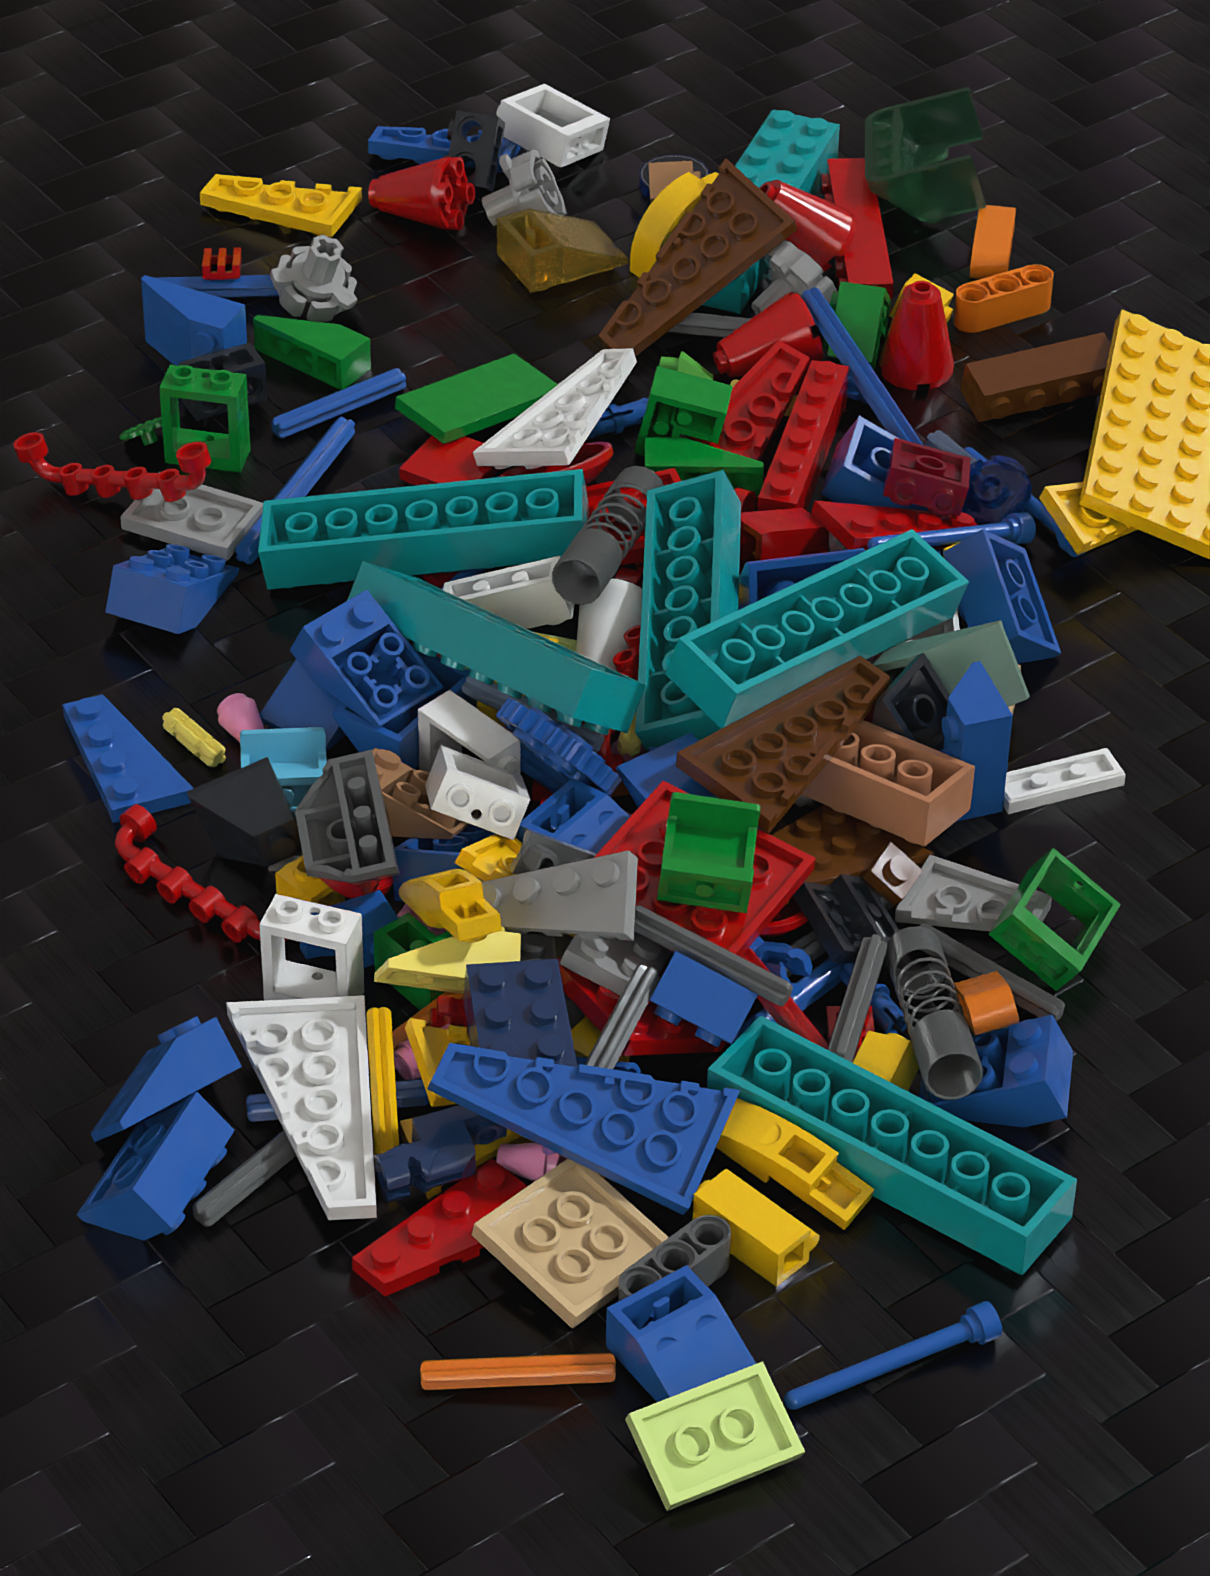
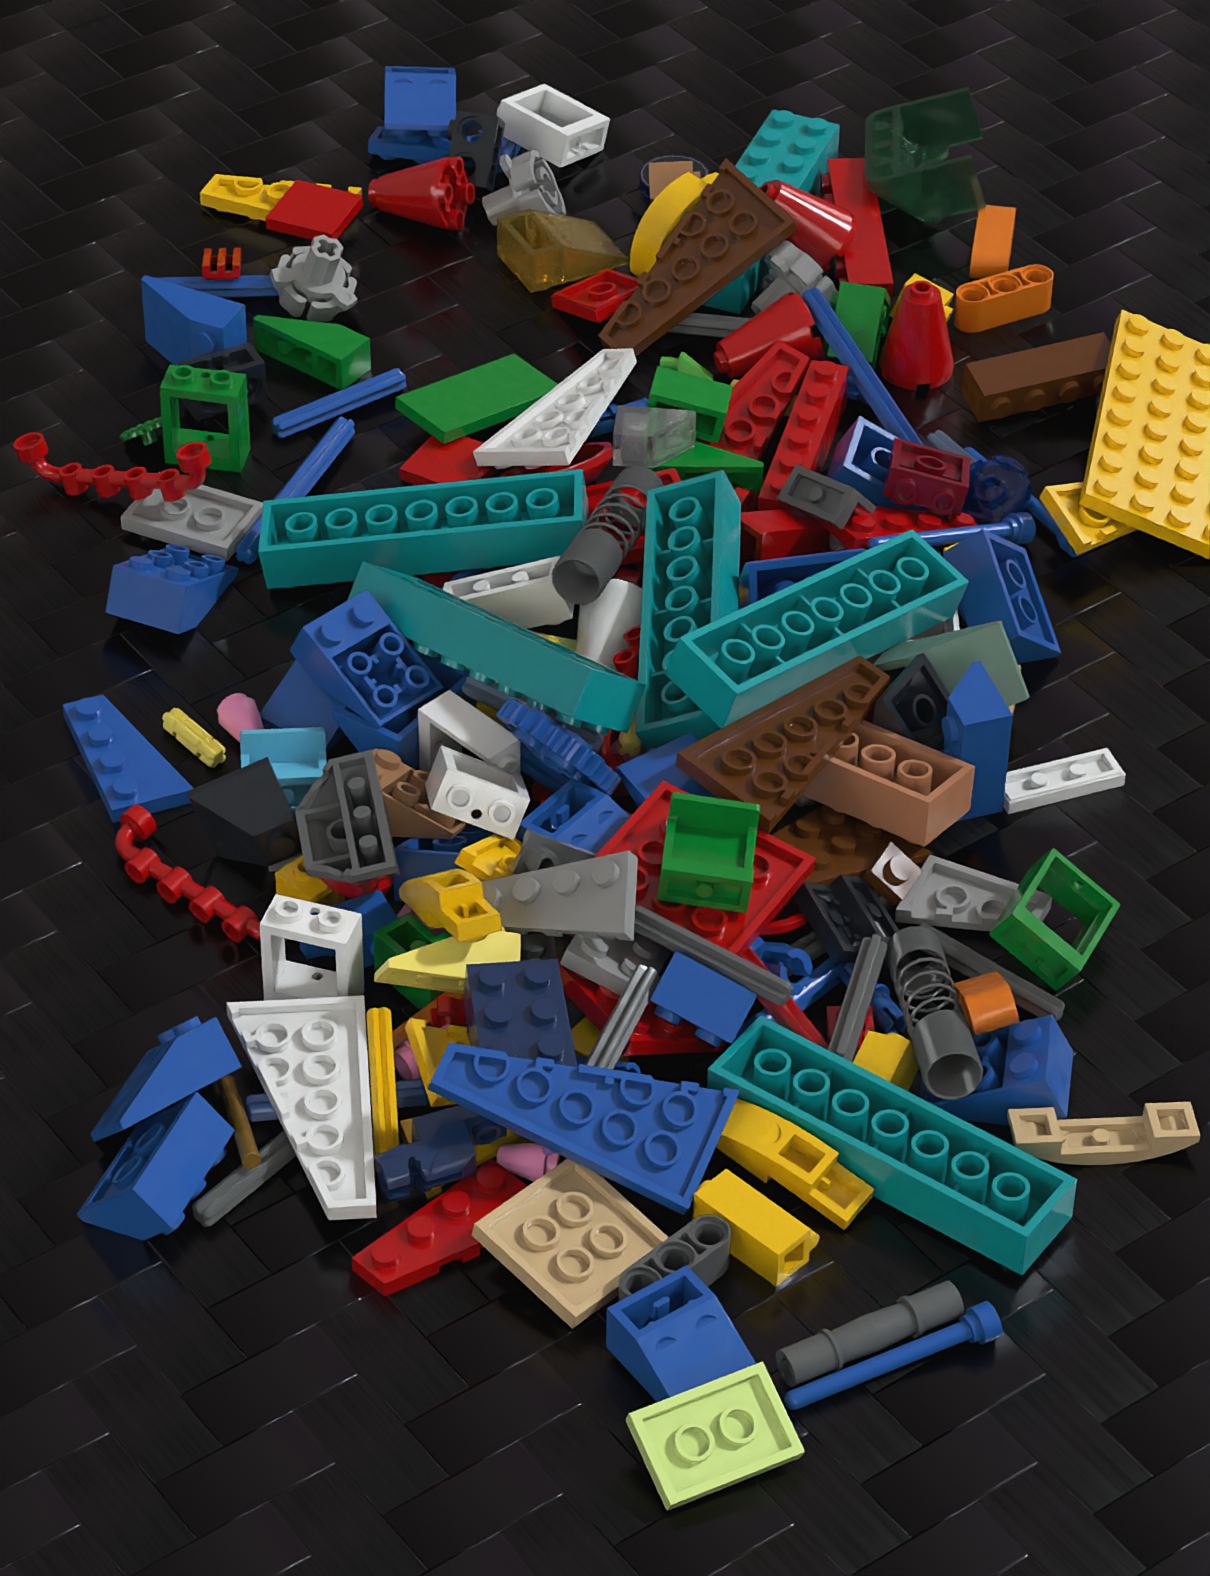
orange axle [420,1353,616,1390] -> none
none -> pearl gold bar [218,1075,261,1169]
none -> red tile [265,180,363,240]
none -> blue slope [384,66,456,136]
none -> red tile [551,268,639,323]
none -> clear slope [613,405,696,468]
none -> dark grey piece [775,1281,964,1387]
none -> dark grey panel [776,464,876,530]
none -> tan slope [1007,1102,1201,1165]

